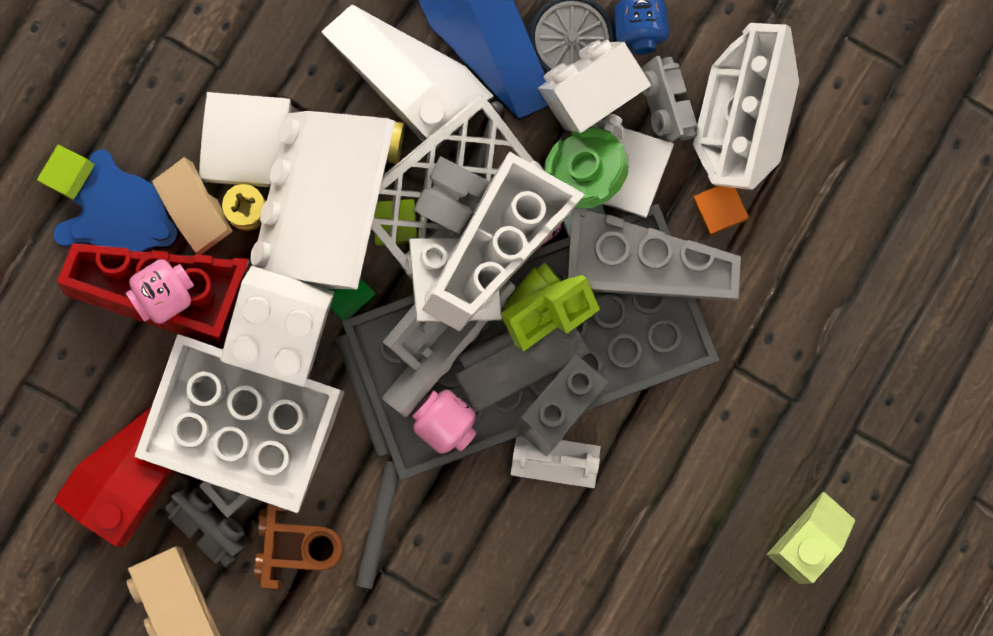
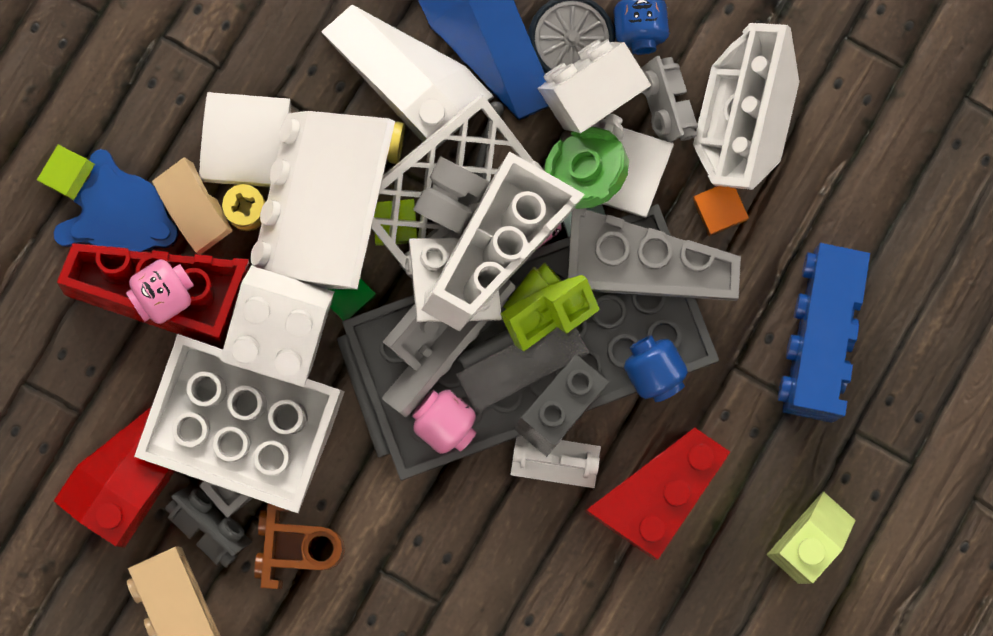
dark grey bar [356,461,399,589] -> none
none -> red wedge [585,428,730,560]
none -> blue head [624,335,688,402]
none -> blue wedge [778,243,870,423]

